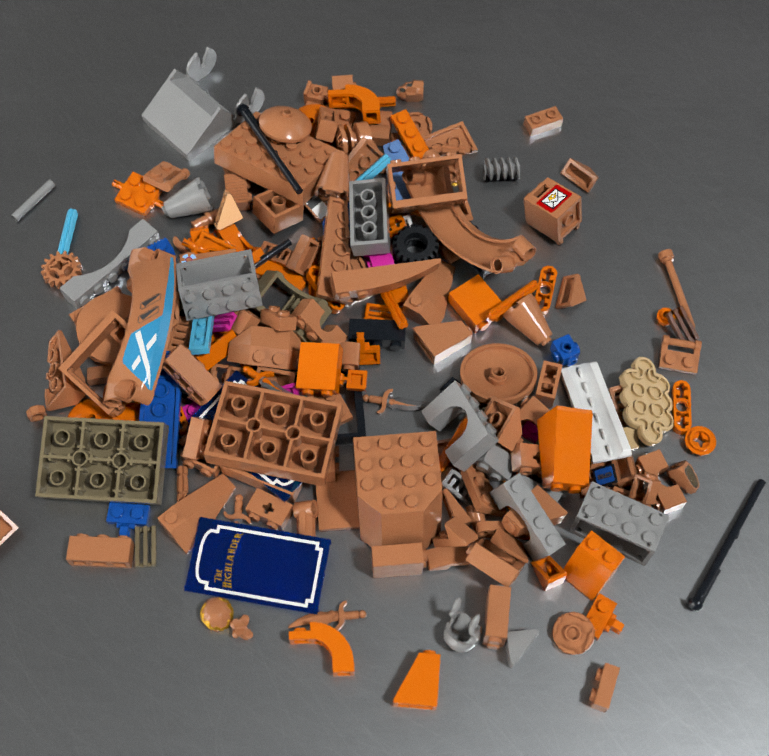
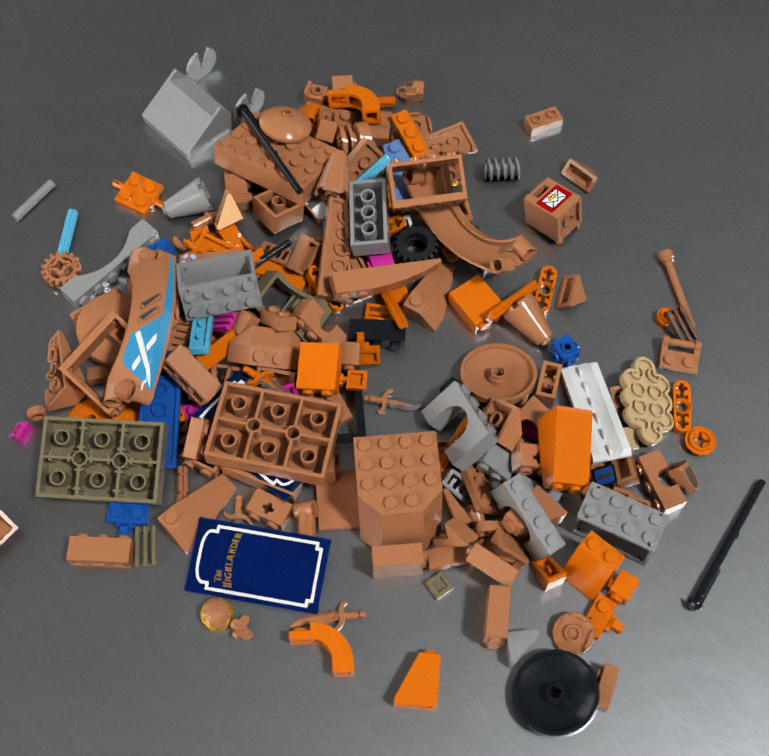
nougat plate [143,161,190,192] -> none
nougat slope [413,320,473,365] -> none
light grey hair [443,597,482,653] -> none
nougat window [629,472,661,504] -> none
none -> dark pink slope [9,421,34,446]
none -> dark tan tile [425,571,454,600]
none -> black dish [512,649,600,738]
none -> orange brick [607,569,640,605]

